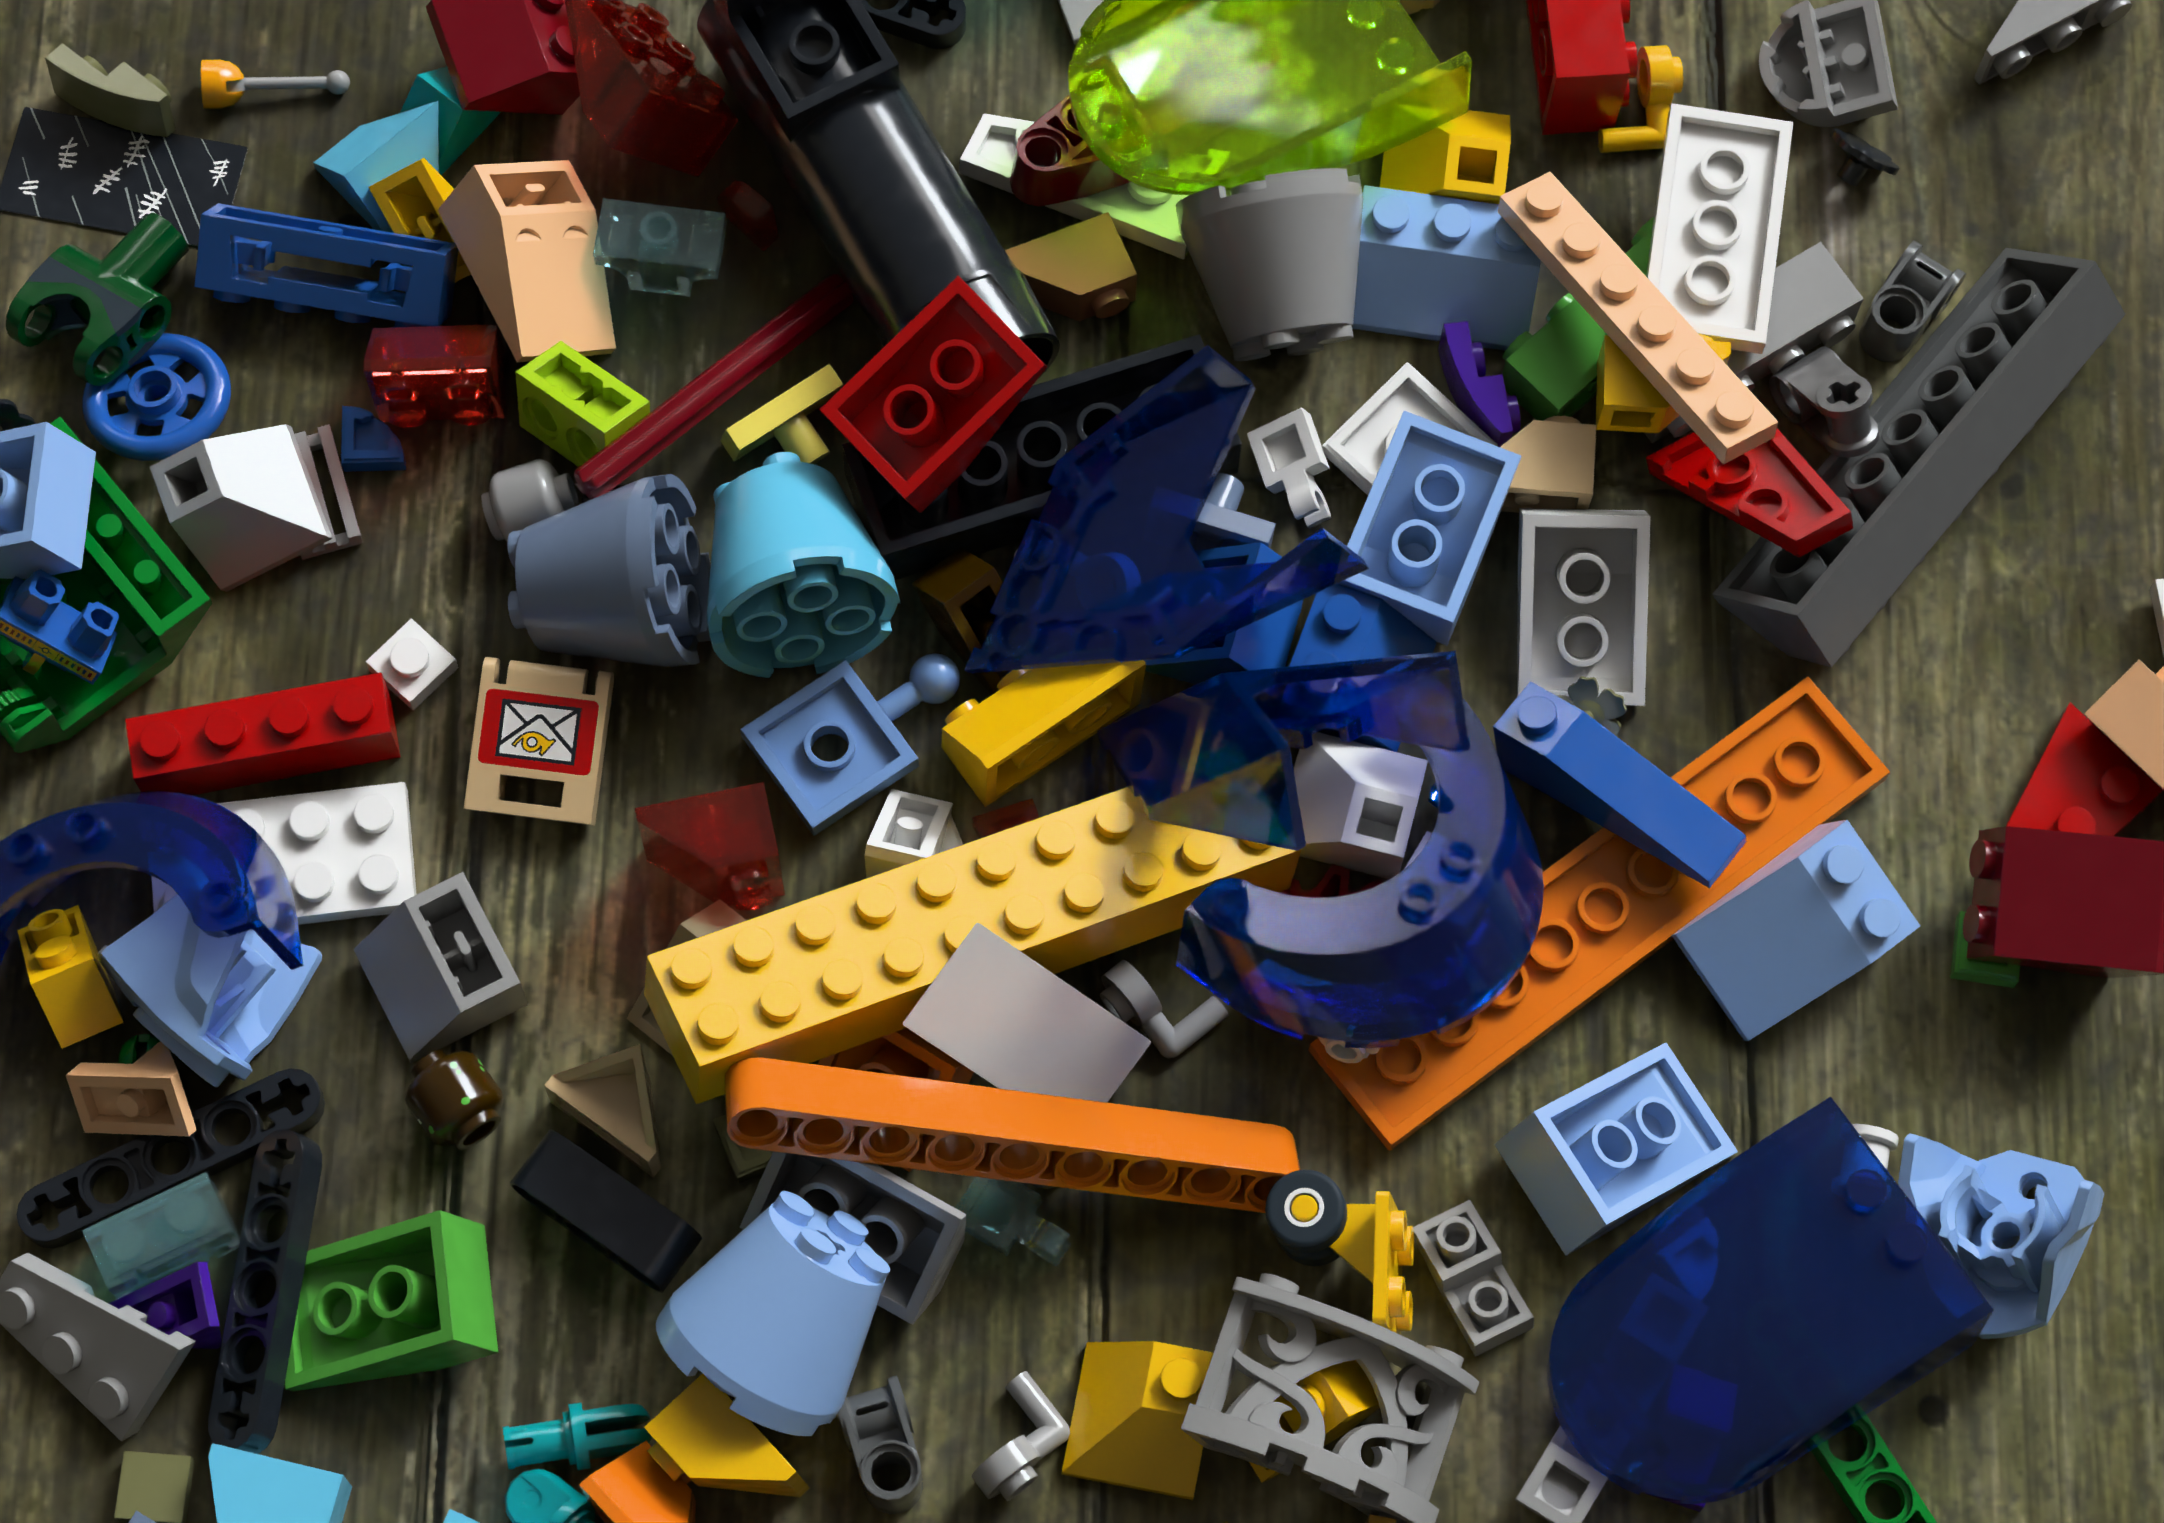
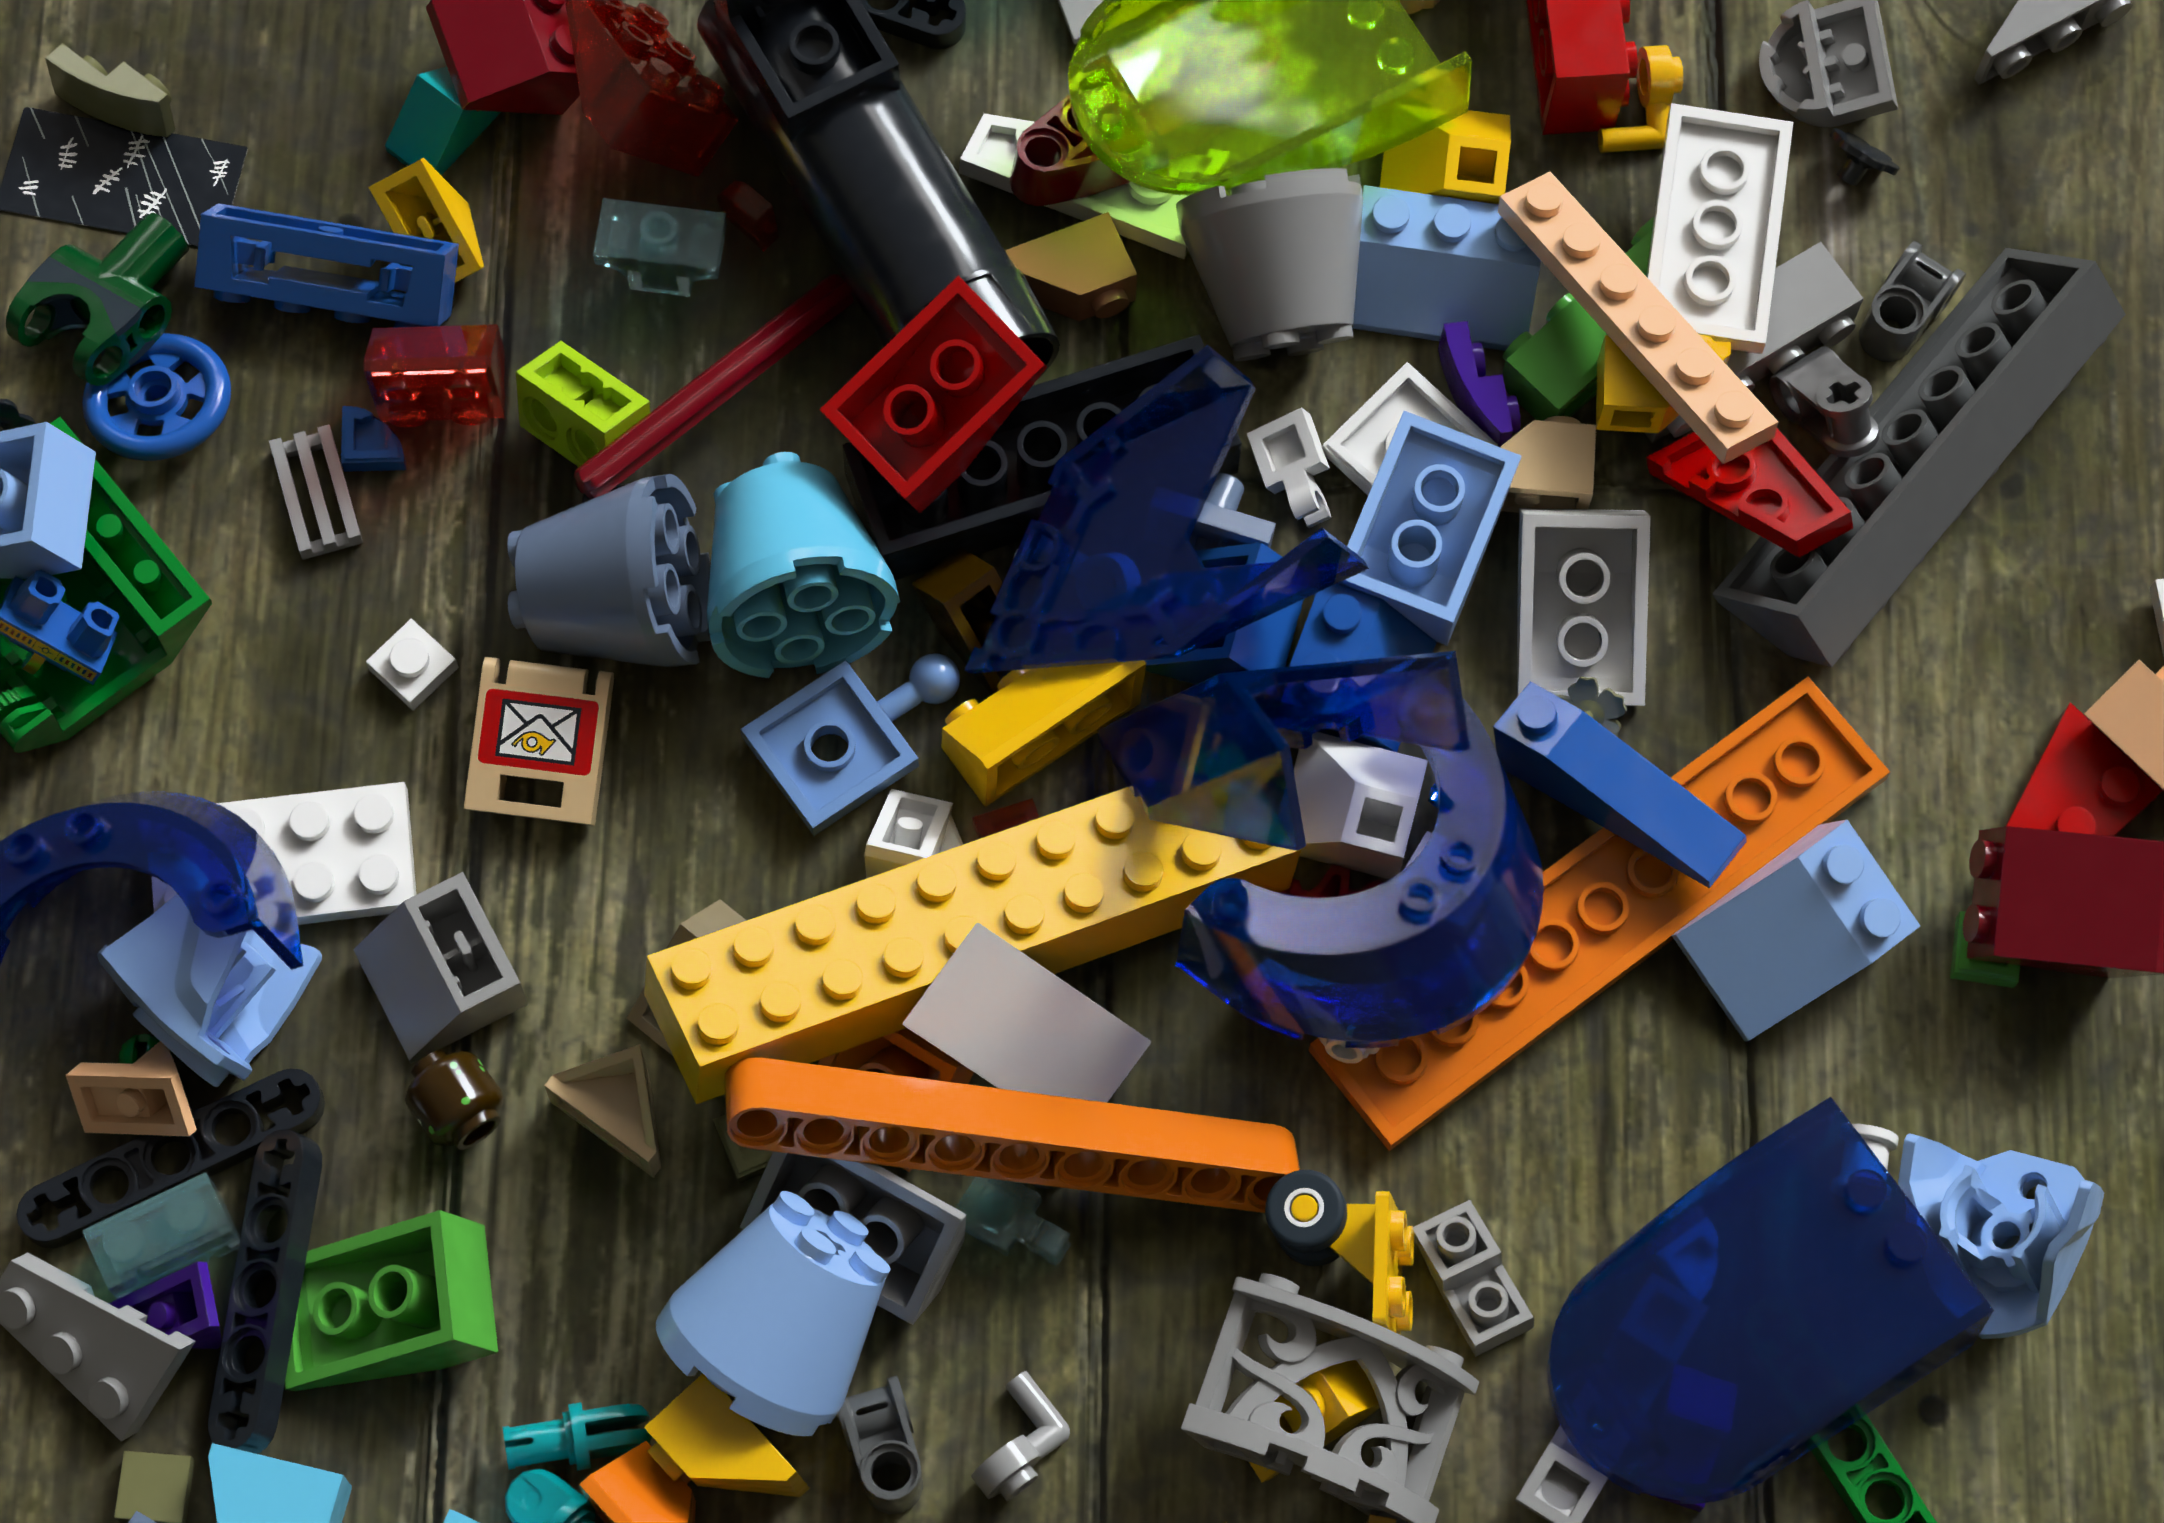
yellow slope [17,905,124,1049] -> none
red brick [125,672,401,804] -> none
light grey slope [150,424,333,592] -> none
hinge [201,59,350,109] -> none
medium azure slope [313,101,439,233] -> none
light nougat slope [438,160,616,362] -> none
light grey head [481,459,580,543] -> none
black beam [509,1130,703,1293] -> none
clear red slope [635,782,785,910] -> none
light yellow tile [721,364,843,464] -> none
yellow slope [1061,1341,1213,1500] -> none
light grey plate [1099,960,1229,1058] -> none
light blue slope [1494,1043,1738,1255] -> none

